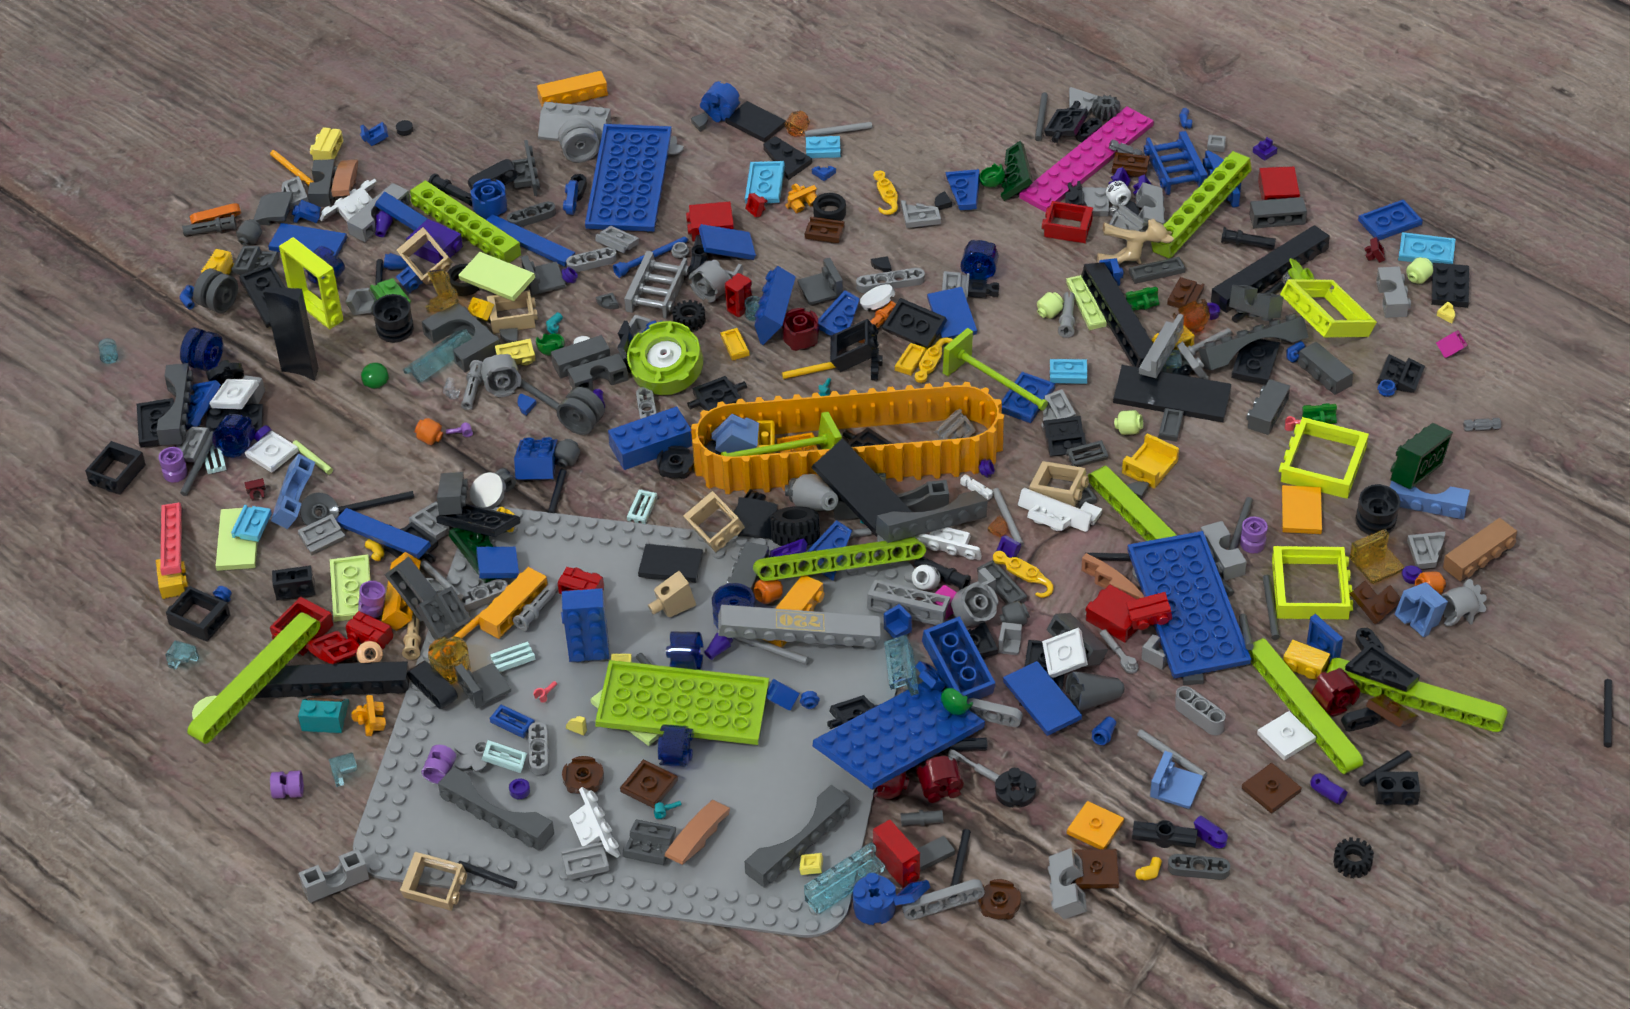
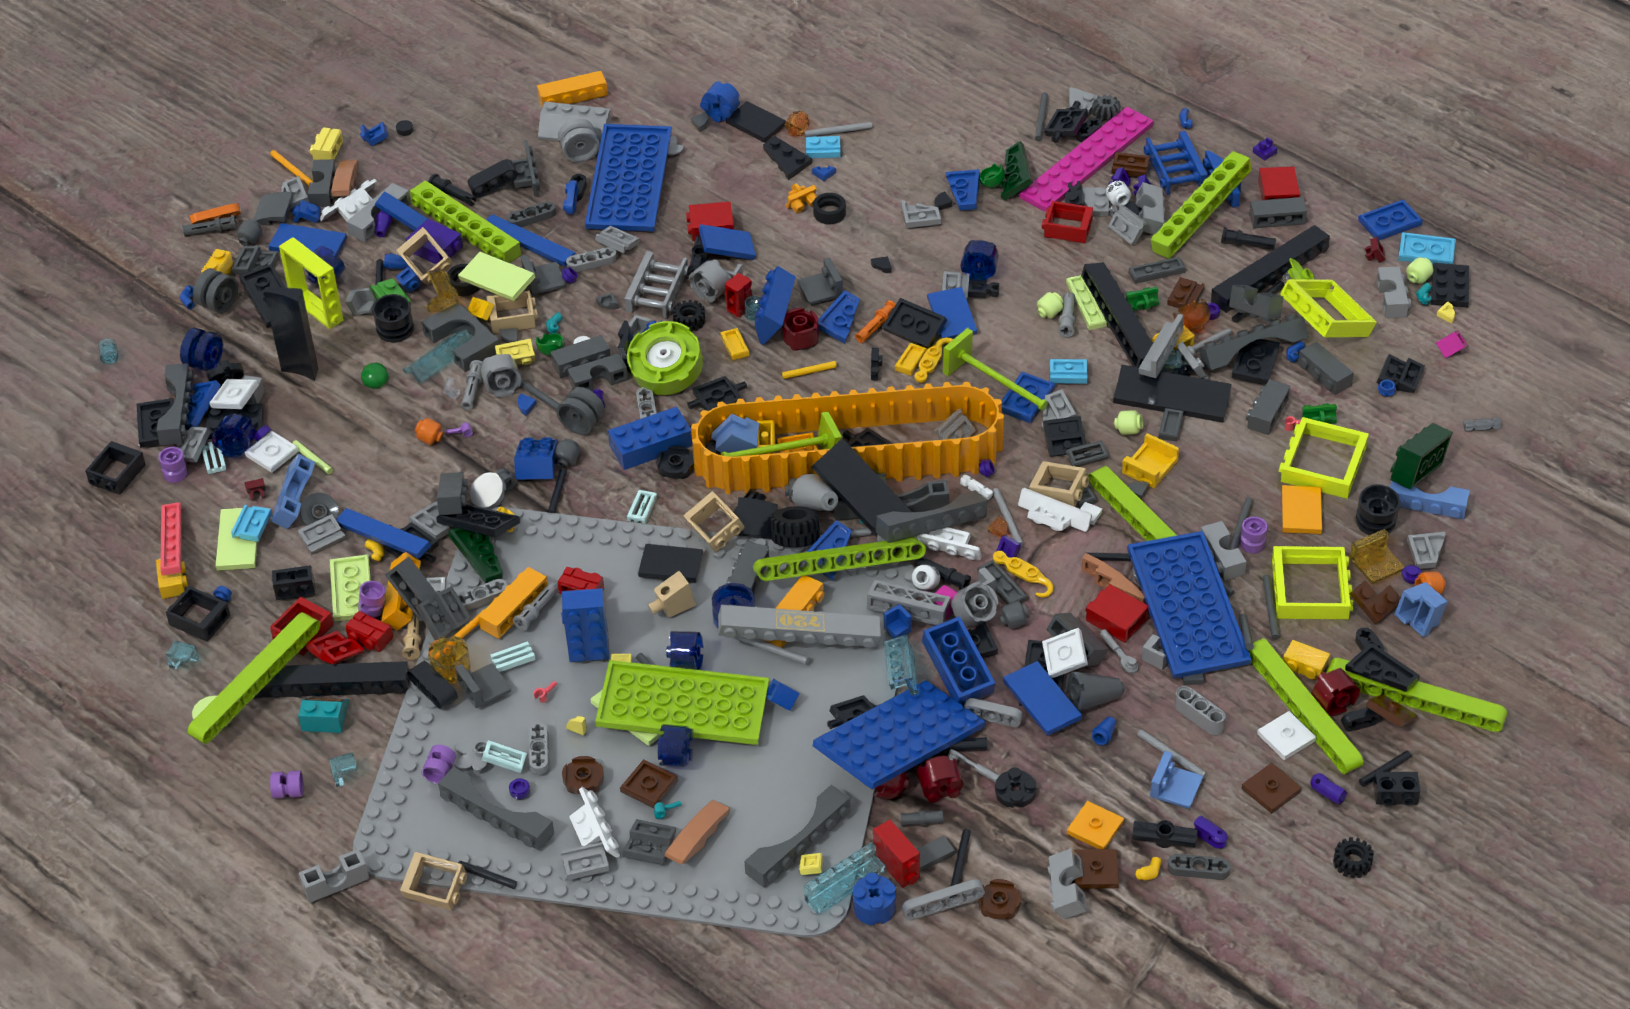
dark grey bar [180,431,217,496] -> none
black bar [338,491,414,514] -> none
light orange hips [351,695,386,736] -> none
light nougat head [356,641,383,663] -> none
light grey bar [420,560,464,601] -> none
blue brick [470,179,507,219] -> none
blue tile [476,547,519,578] -> none
blue tile [490,704,535,738] -> none
blue piece [613,237,688,278] -> none
light grey plate [671,242,689,258] -> none
dark purple cone [704,633,733,660] -> none
medium azure tile [745,161,785,204] -> none
red tile [745,193,768,218] -> none
orange head [753,579,783,604] -> none
dark purple plate [769,538,807,566] -> none
blue plate [800,691,820,709] -> none
reddish brown plate [805,217,845,243] -> none
teal hand [818,378,831,396] -> none
black window [830,319,879,372] -> none
light grey beam [856,268,925,293] -> none
white tile [860,284,895,310] -> none
yellow piece [873,170,898,215] -> none
blue tile [893,880,931,906] -> none
blue tile [915,661,946,691] -> none
green hair [941,688,973,715] -> none
light grey panel [998,622,1022,655] -> none
tan animal [1097,219,1174,265] -> none
blue bracket [1099,258,1123,286] -> none
flat silver axle [1109,139,1142,155] -> none
red brick [1126,592,1172,630] -> none
light grey tile [1207,135,1226,152] -> none
blue tile [1307,614,1343,664] -> none
light grey piece [1441,579,1487,626] -> none
medium nougat brick [1443,518,1517,582] -> none
black bar [1603,679,1612,748] -> none
none -> teal arm [1416,283,1432,305]

